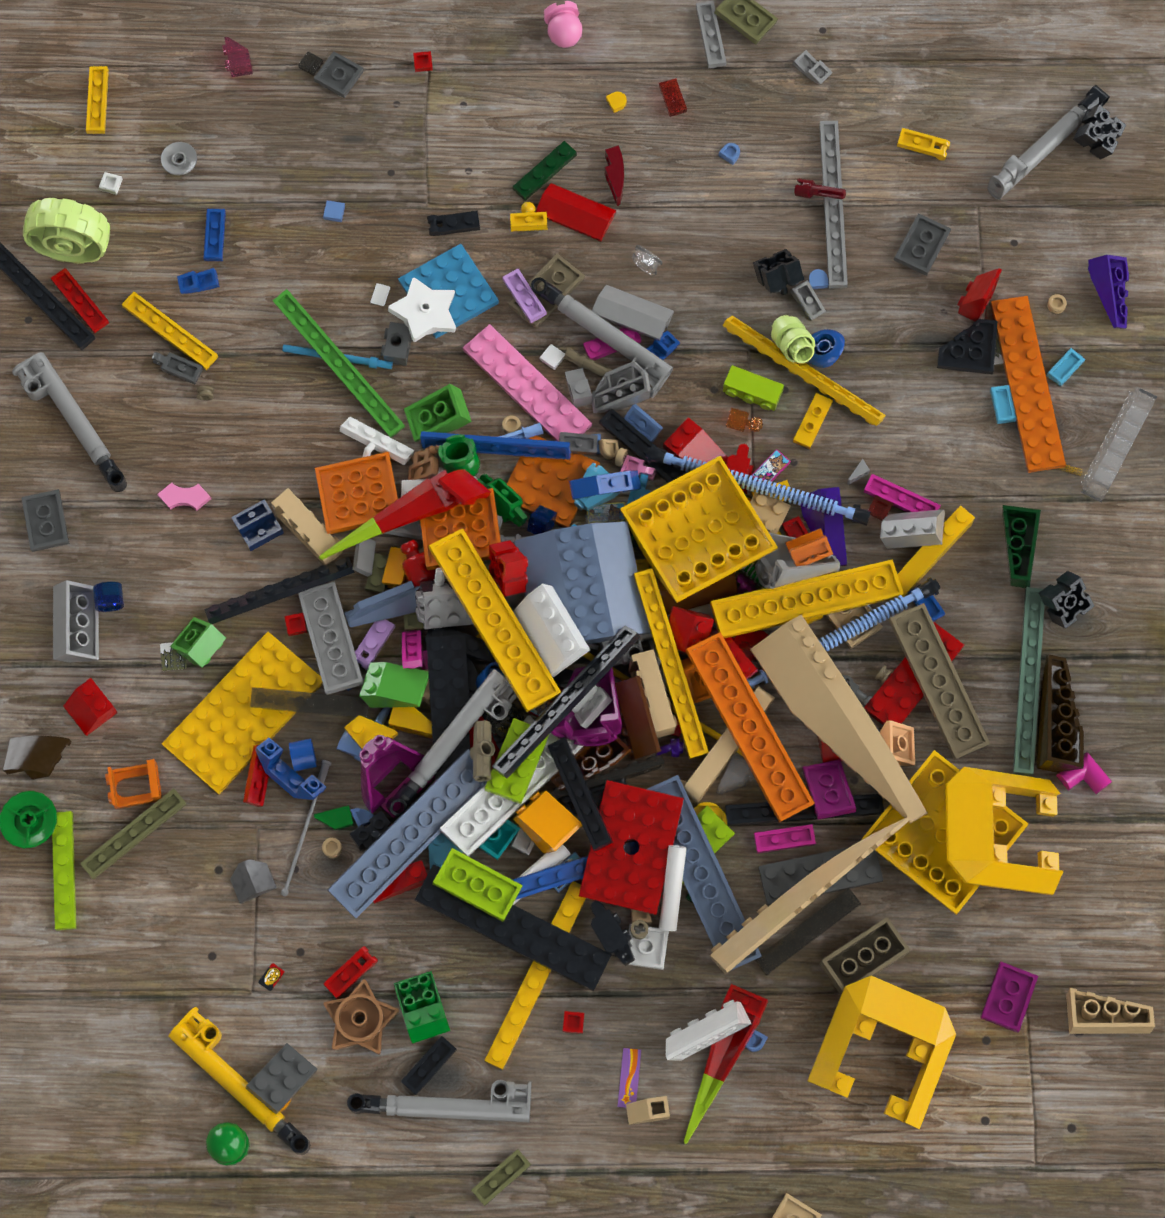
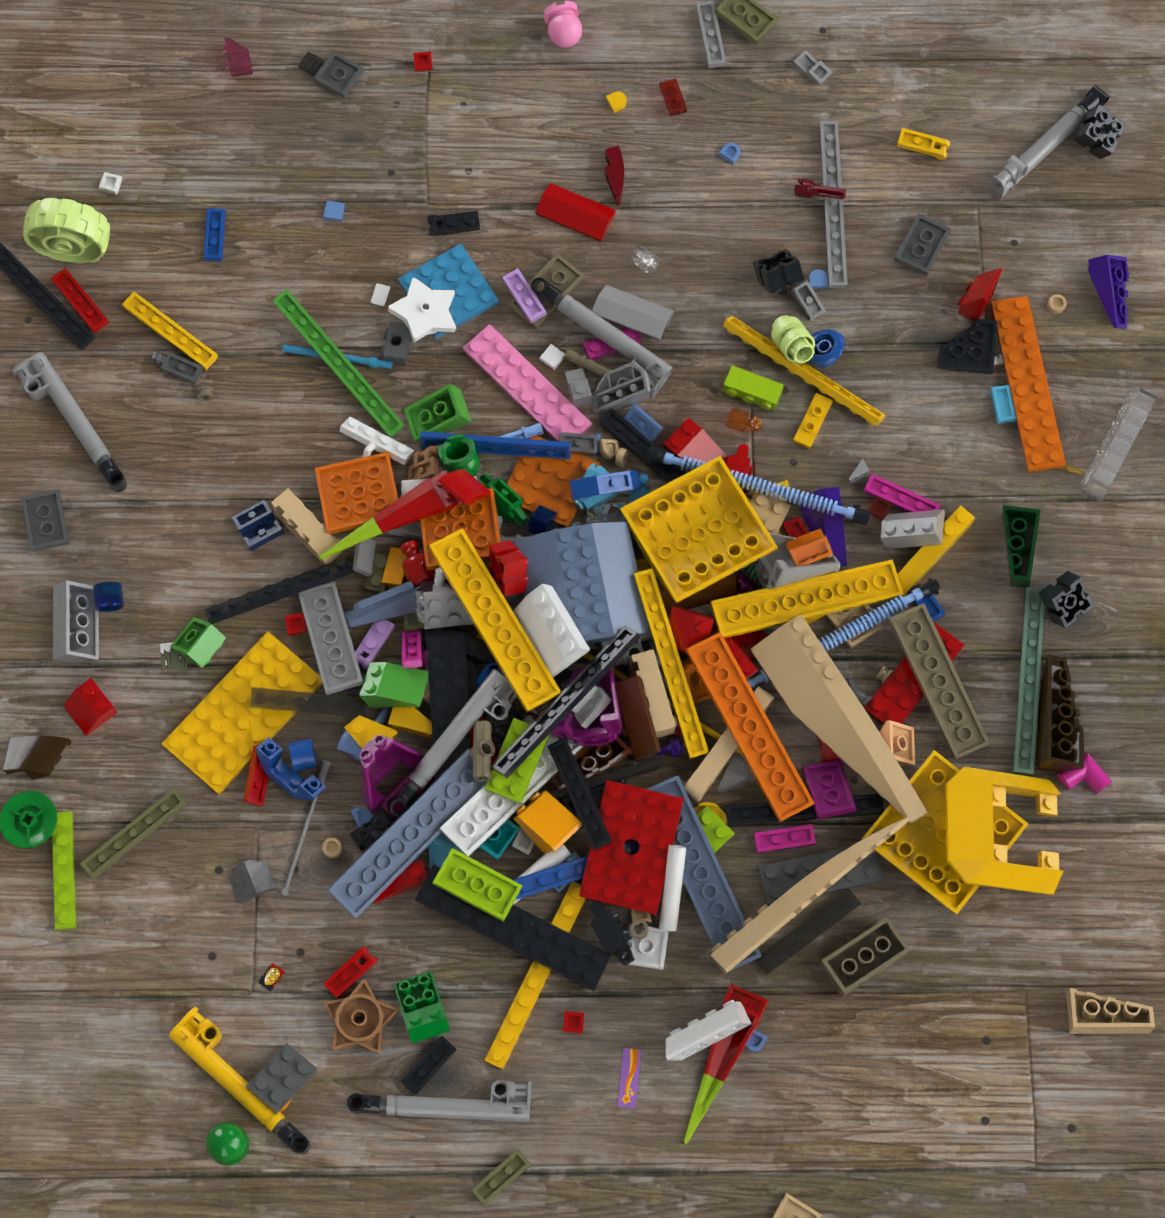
yellow plate [86,66,109,134] -> none
orange panel [105,759,162,809] -> none
bright pink tile [157,483,211,511] -> none
light grey dish [161,142,197,175] -> none
blue slope [177,268,220,294] -> none
green tile [314,805,354,830] -> none
tan tile [502,416,521,434] -> none
yellow plate [510,202,548,232] -> none
dark green plate [513,141,577,201] -> none
bright pink plate [620,455,655,481] -> none
tan slope [626,1096,670,1125] -> none
blue slope [647,330,680,360] -> none
tile [751,449,791,484] -> none
yellow slope [807,975,956,1129] -> none
magenta tile [980,961,1038,1033] -> none
medium azure tile [1046,348,1085,387] -> none

